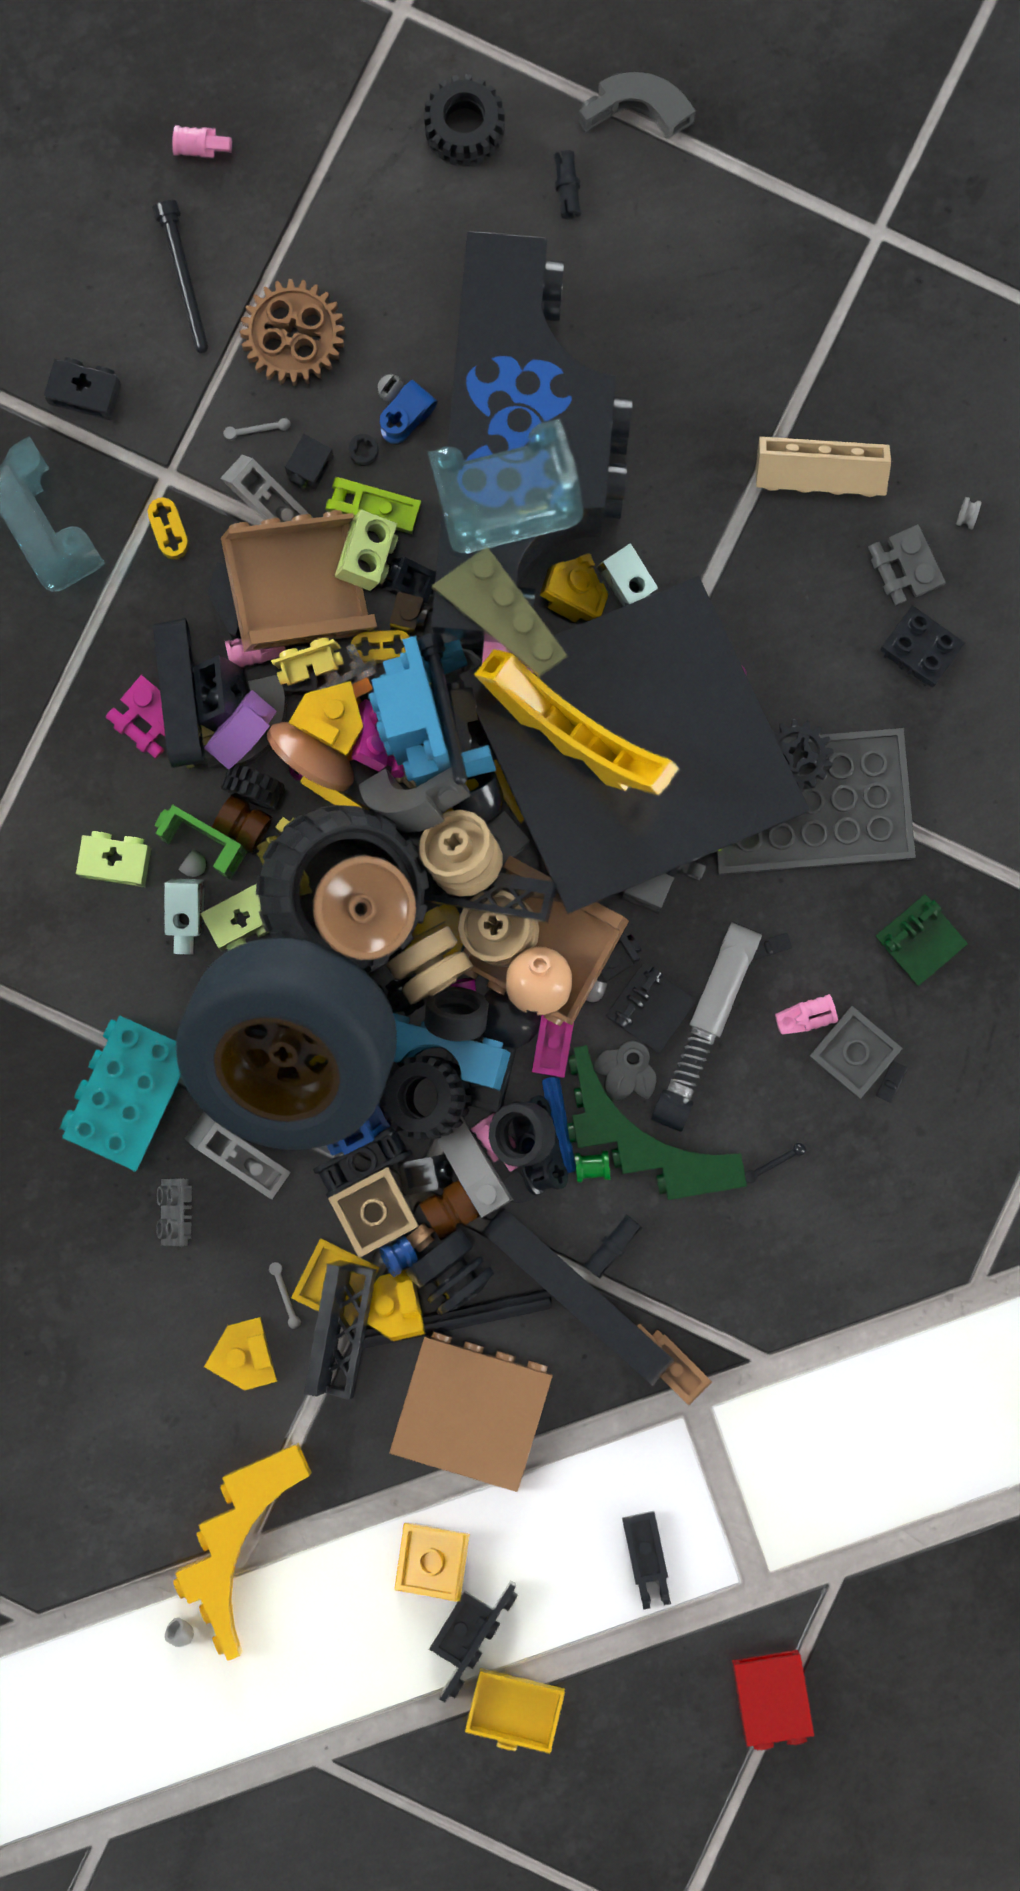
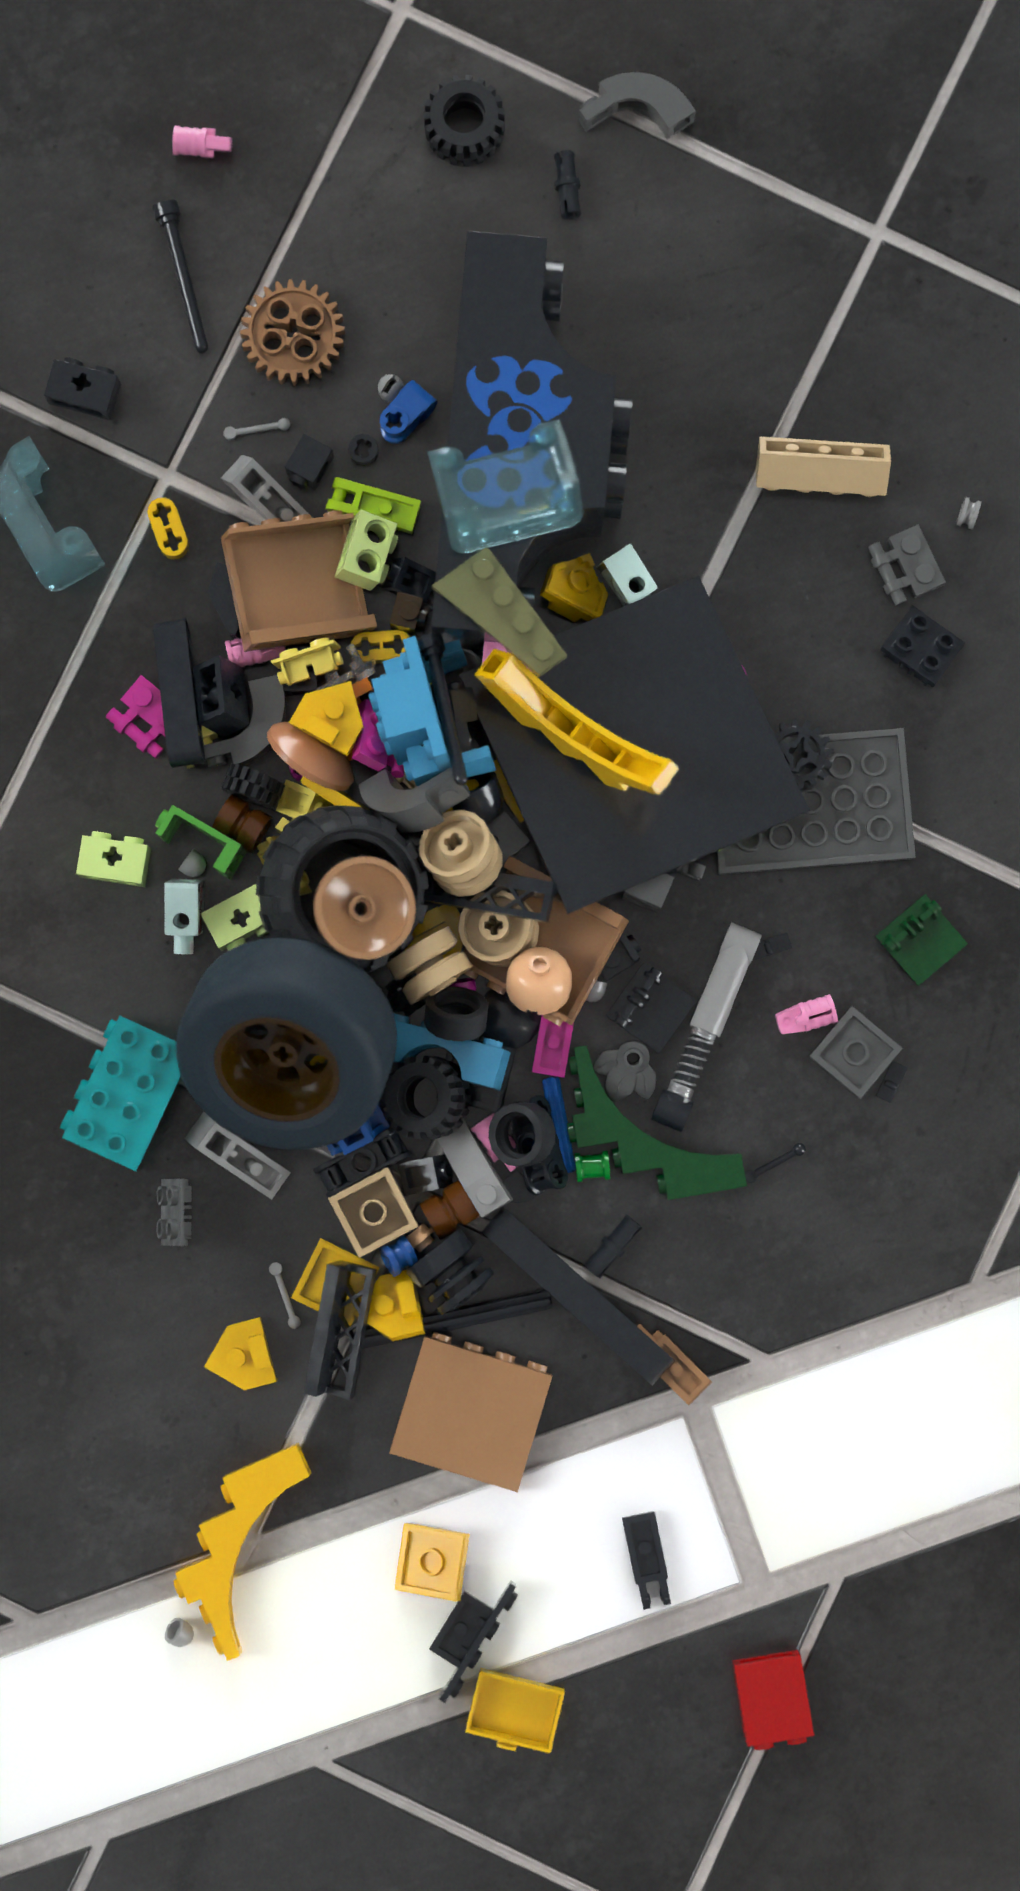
medium lavender brick [204,690,277,769] -> none
none -> light yellow bracket [275,780,331,818]

